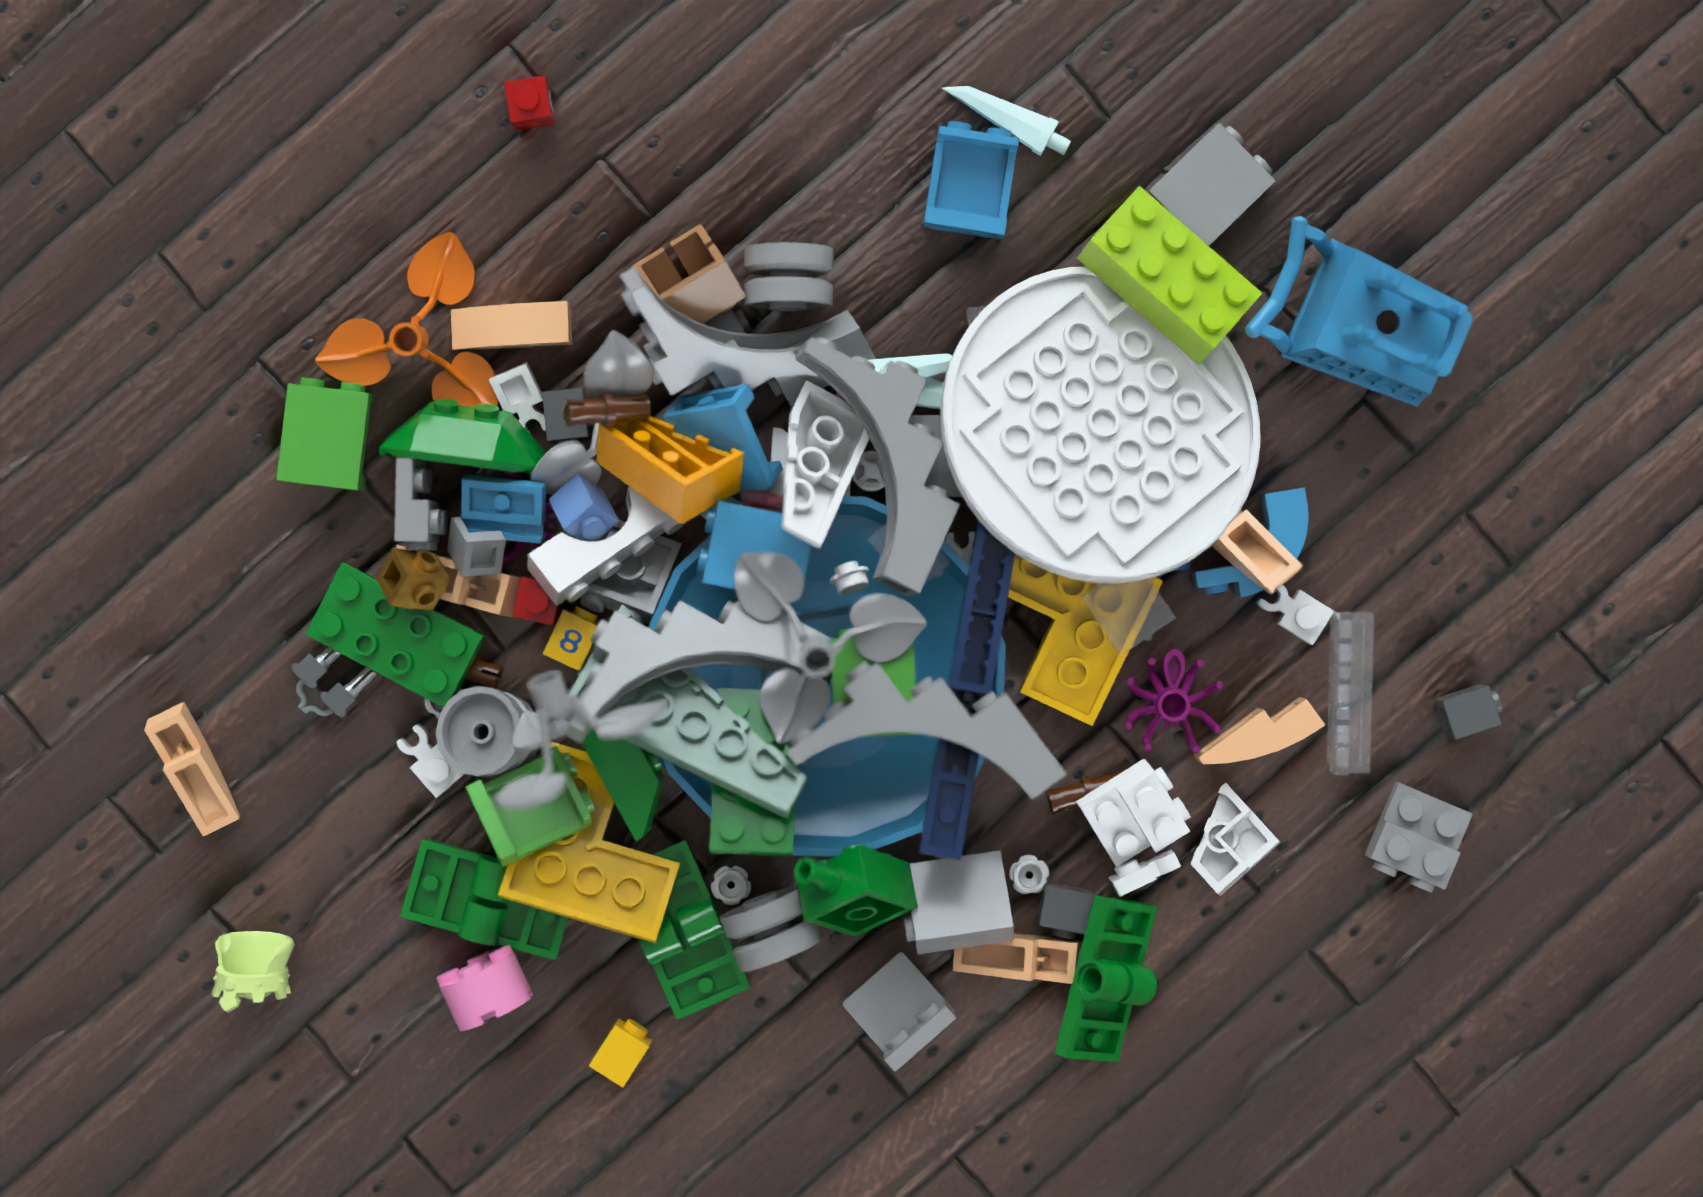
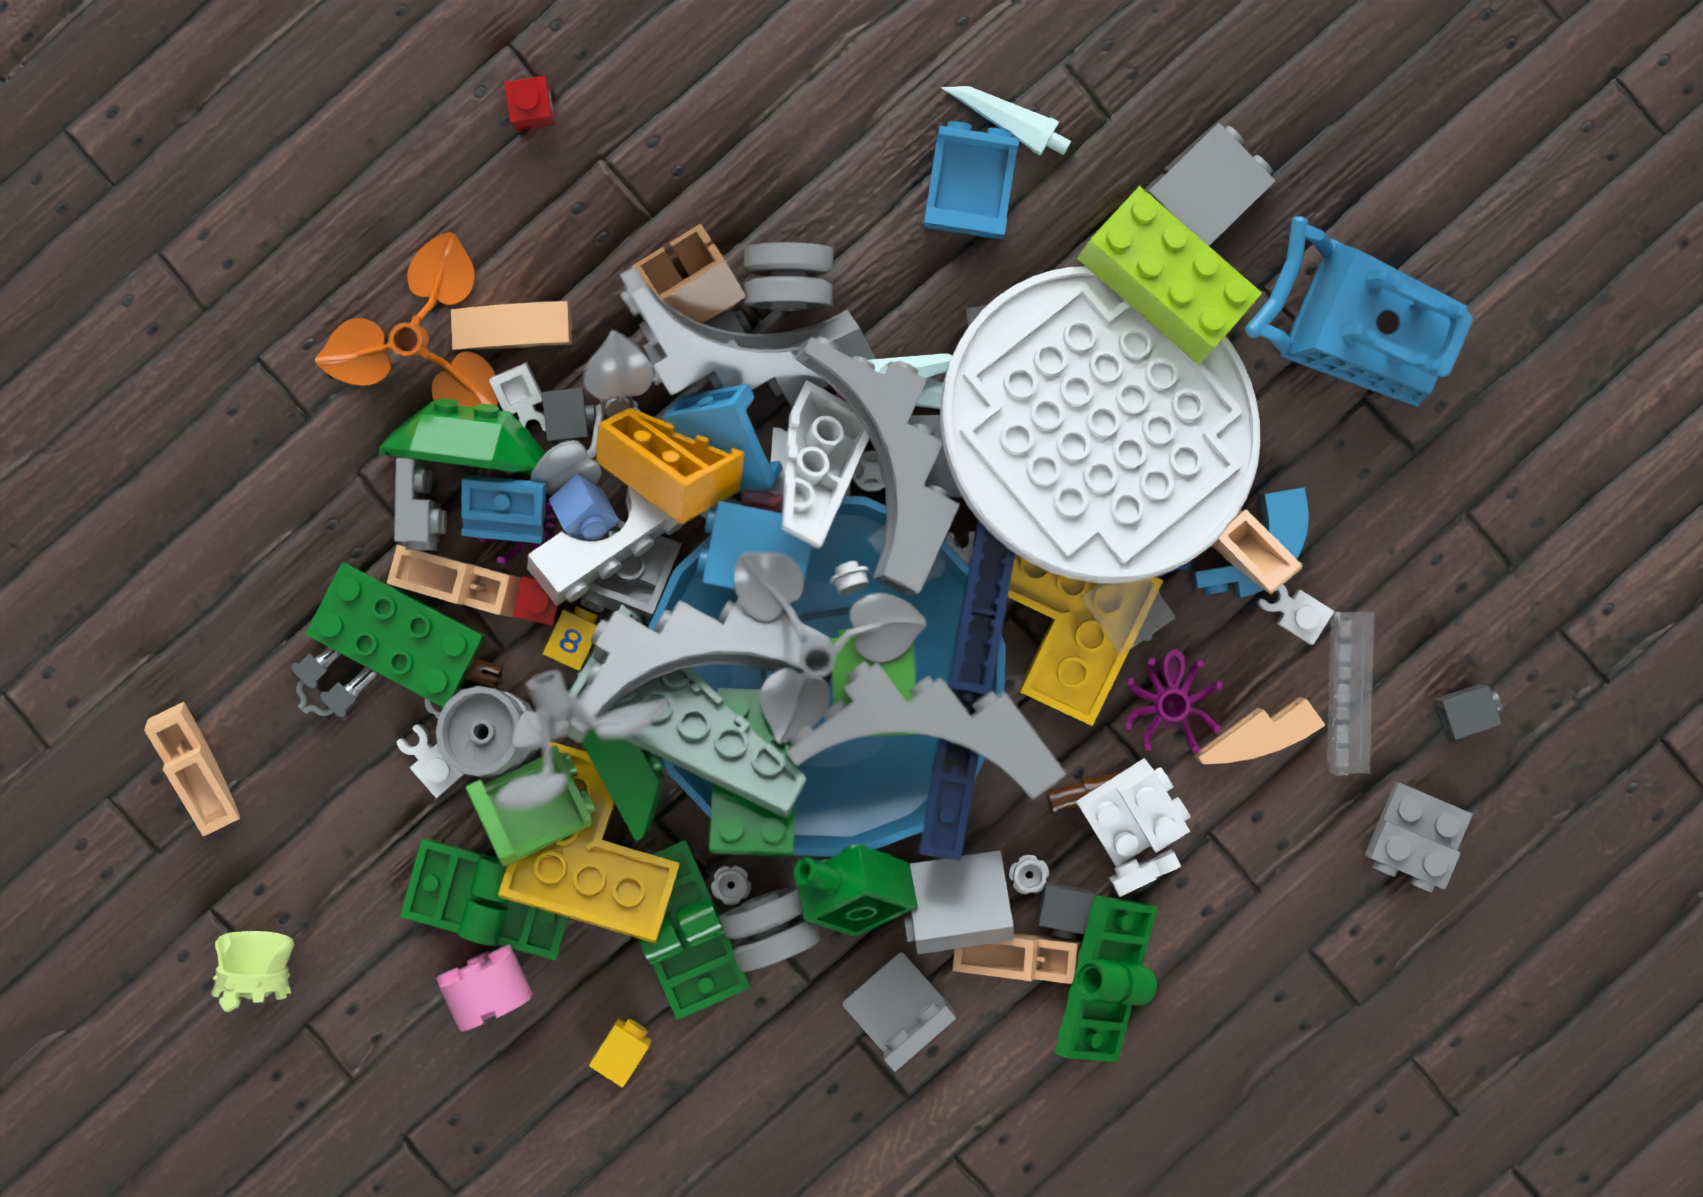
bright green panel [276,377,375,491] -> none
pearl gold brick [376,548,450,611] -> none
light grey panel [447,517,506,577] -> none
reddish brown pin [563,393,651,427] -> none
white slope [1191,783,1280,896] -> none

